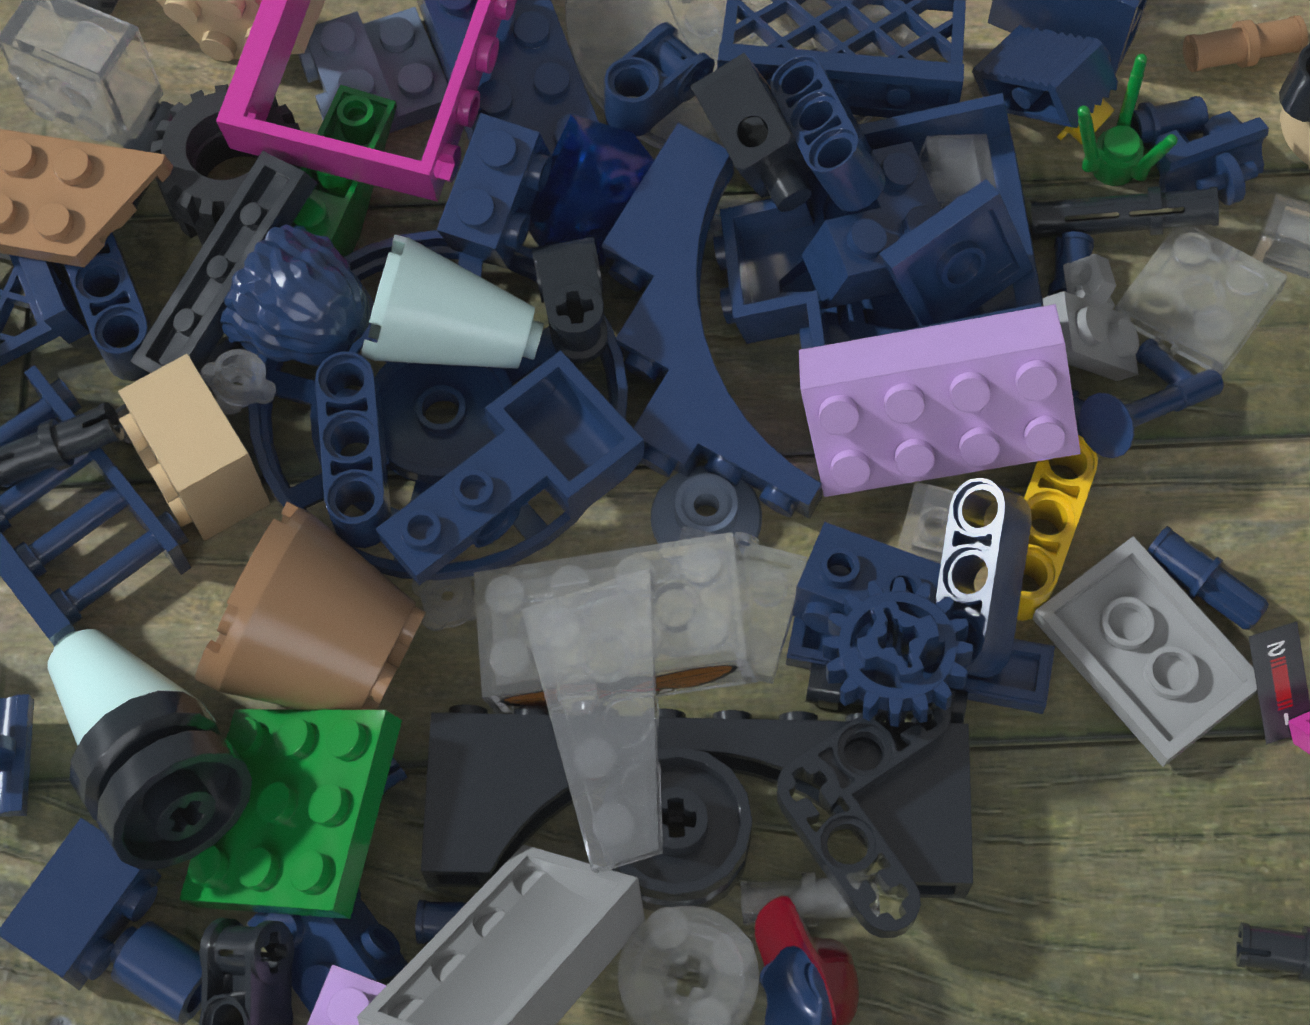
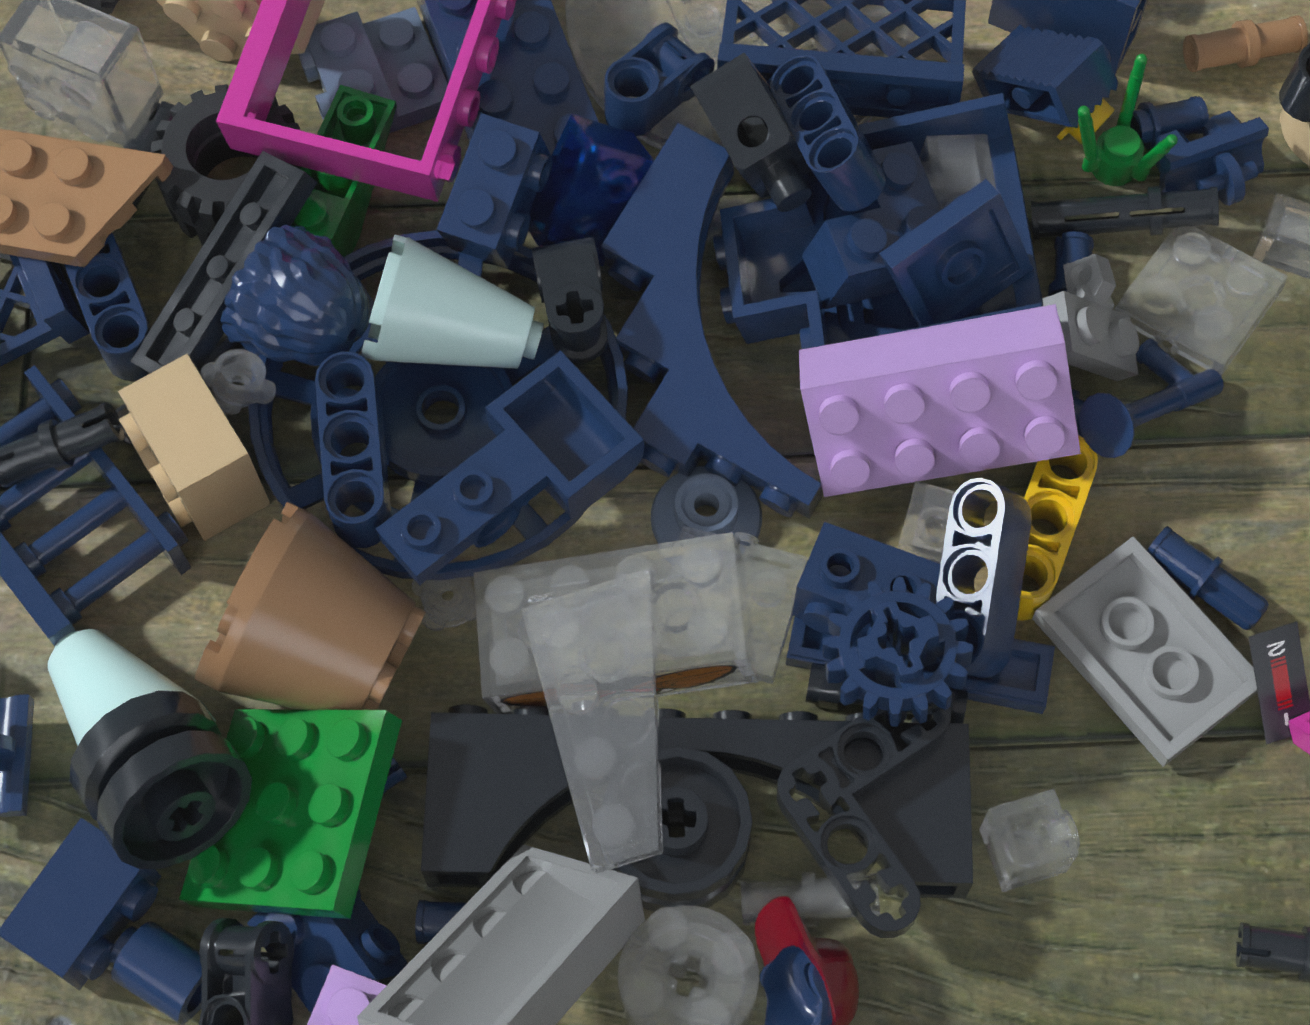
none -> clear brick [979,789,1080,892]

